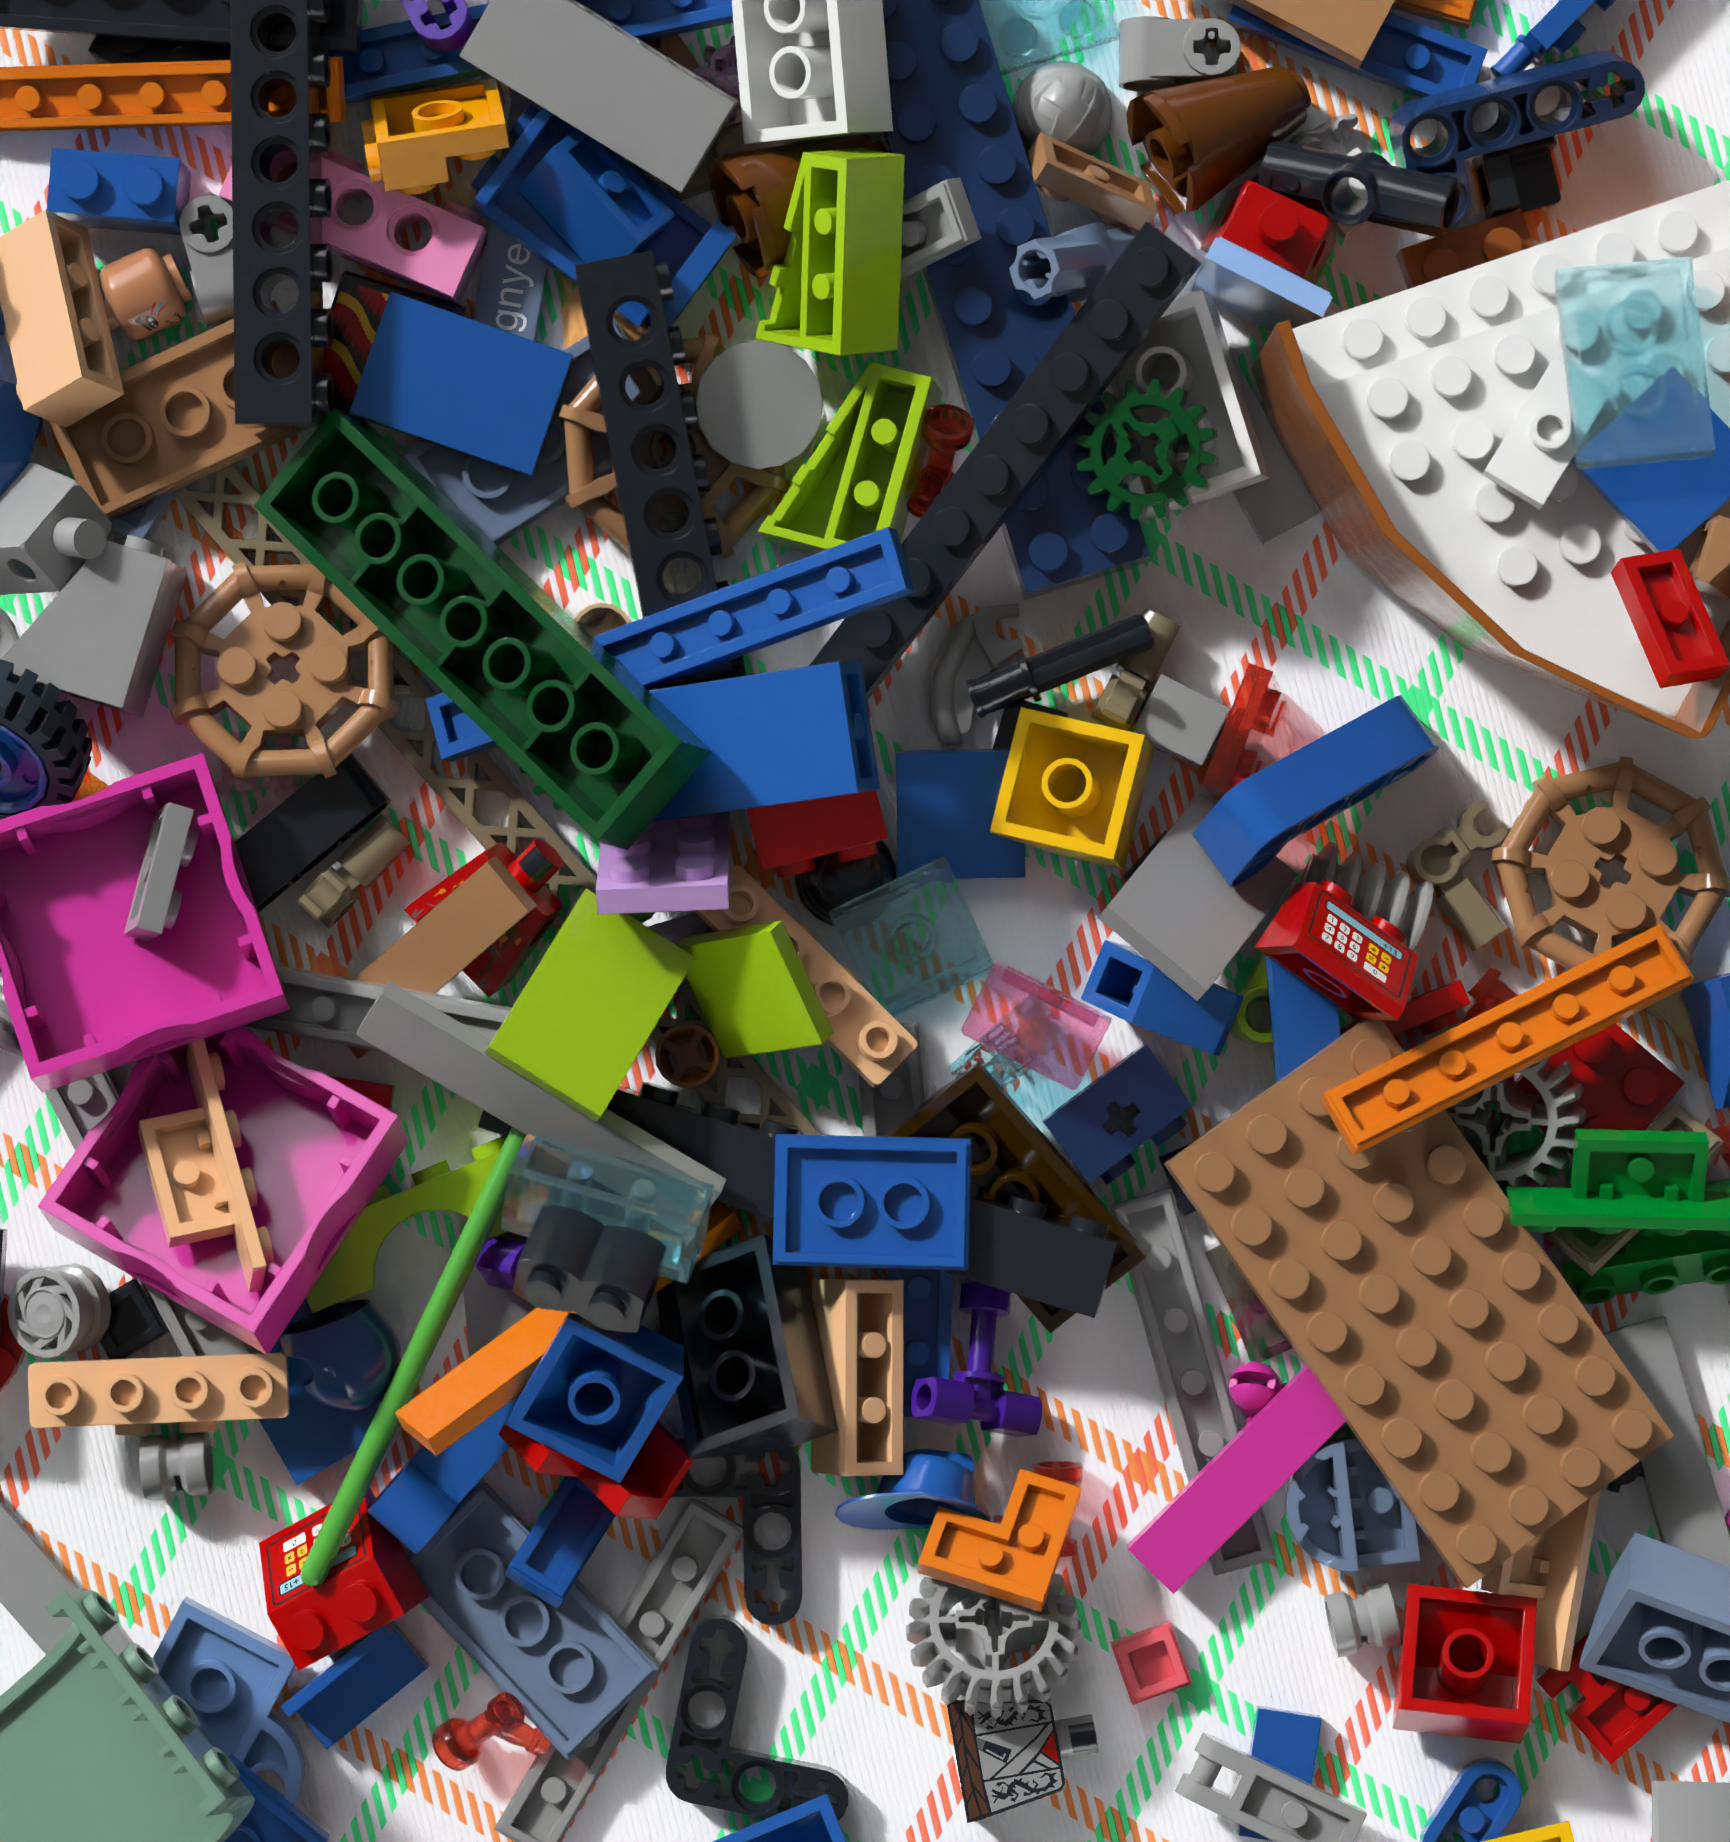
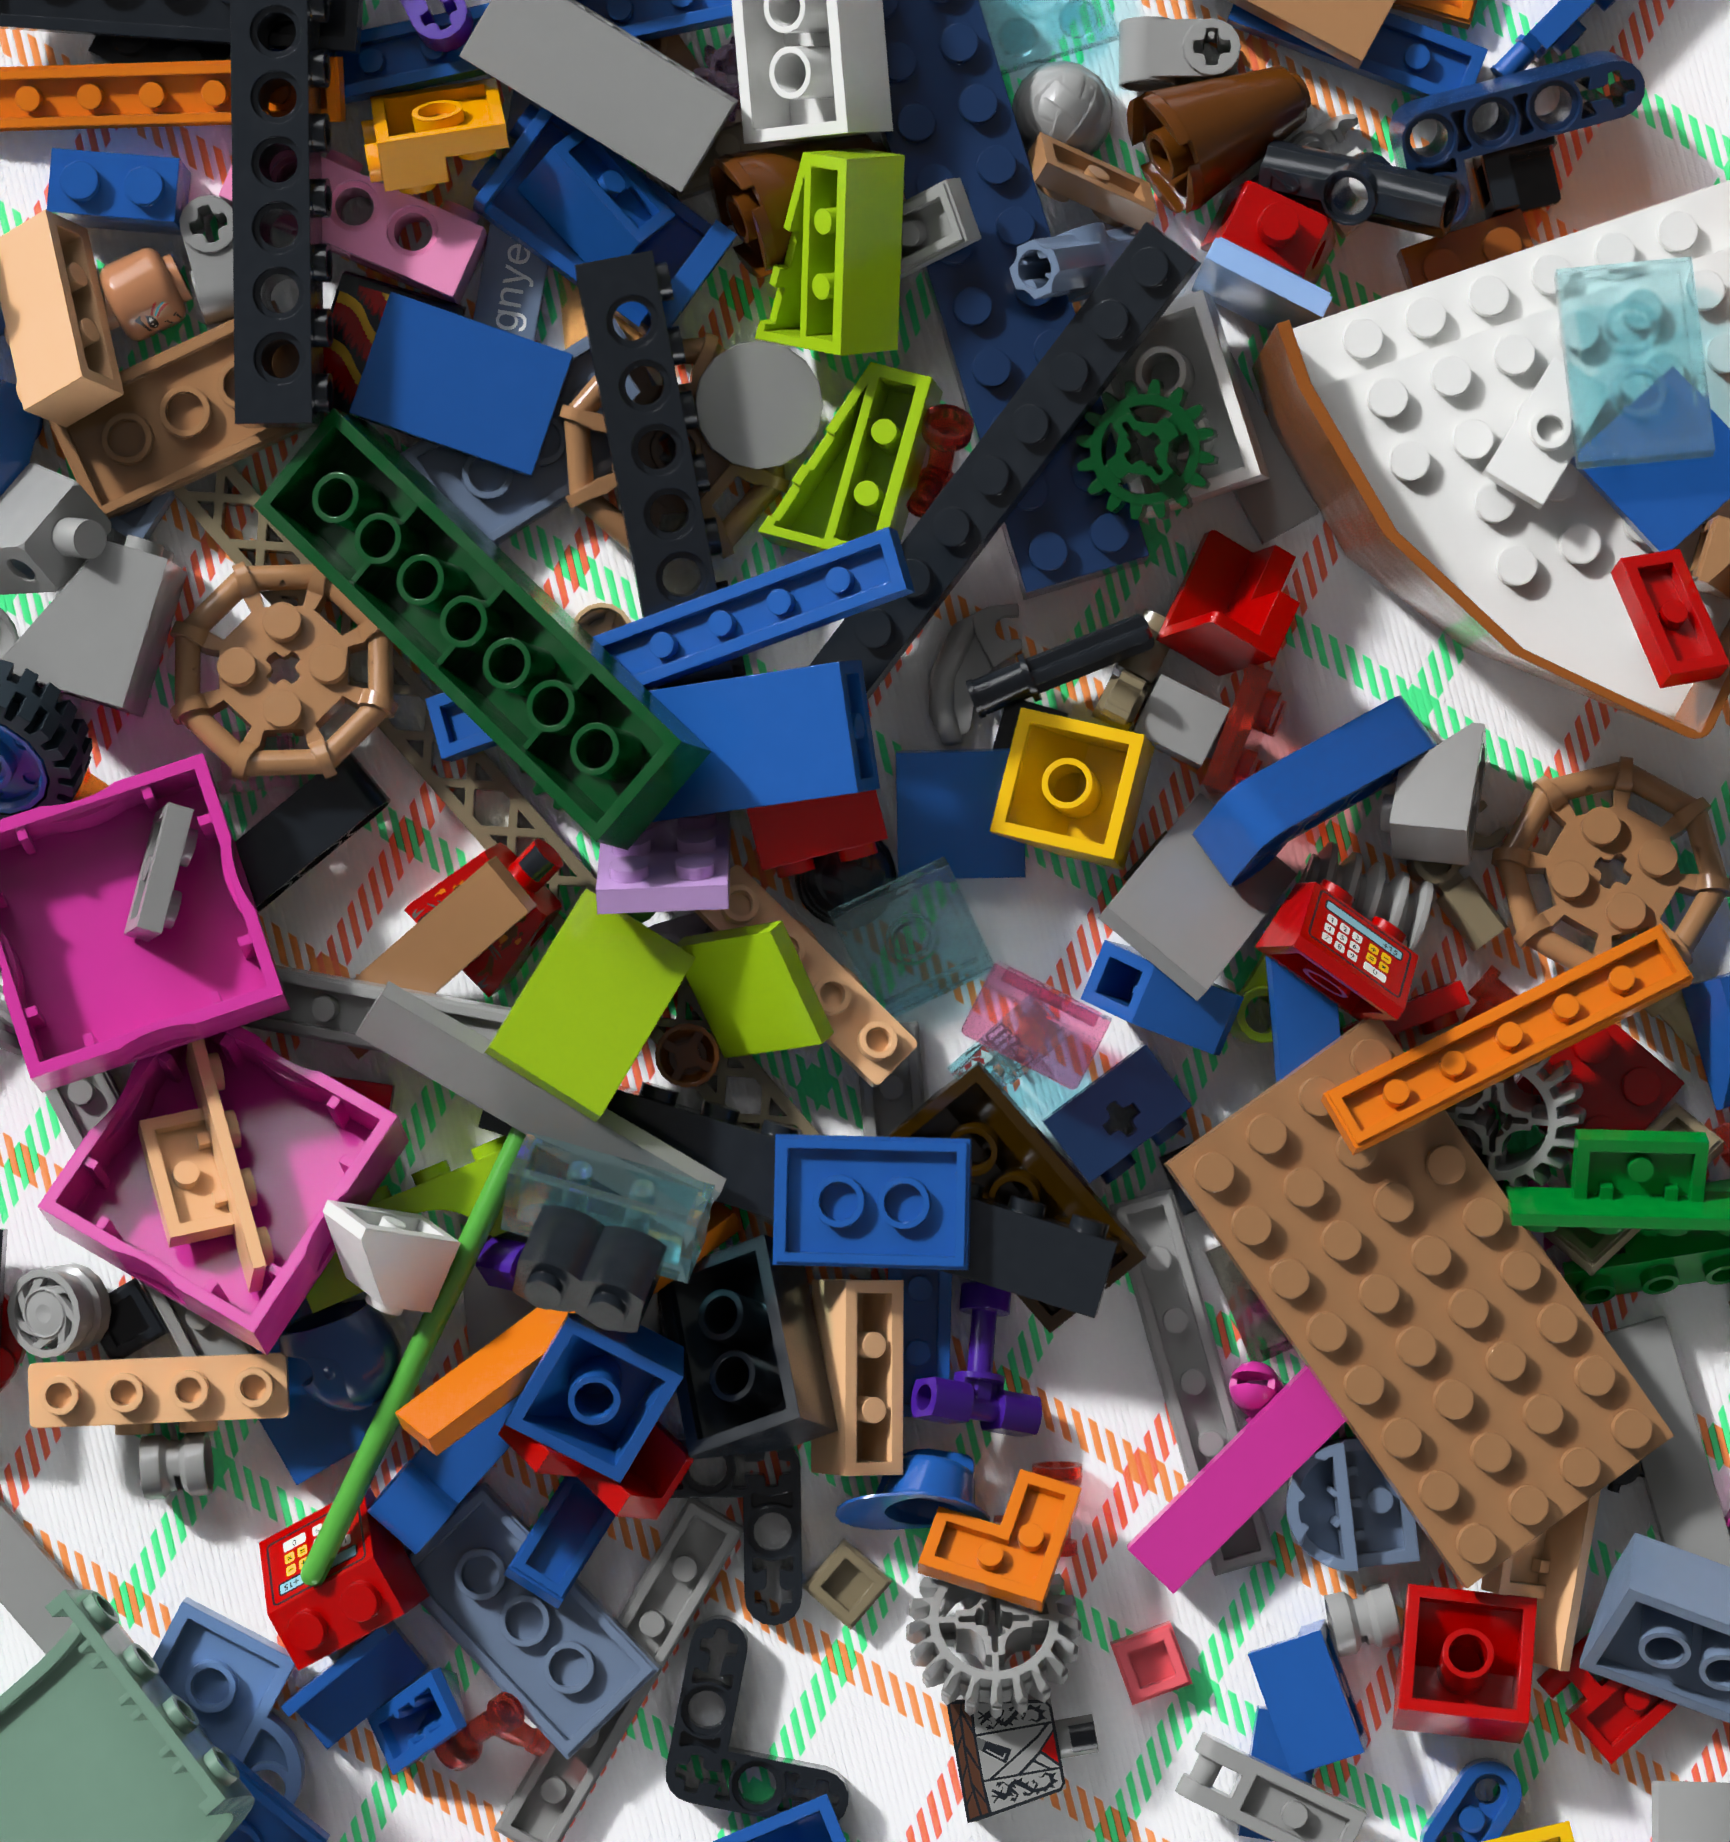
dark tan bar [297,814,412,929] -> none
none -> white slope [323,1200,461,1316]
none -> blue slope [367,1667,467,1775]
none -> dark tan tile [802,1537,893,1630]
none -> red panel [1156,530,1300,677]
none -> blue panel [1248,1619,1369,1776]
none -> light grey slope [1380,722,1488,866]

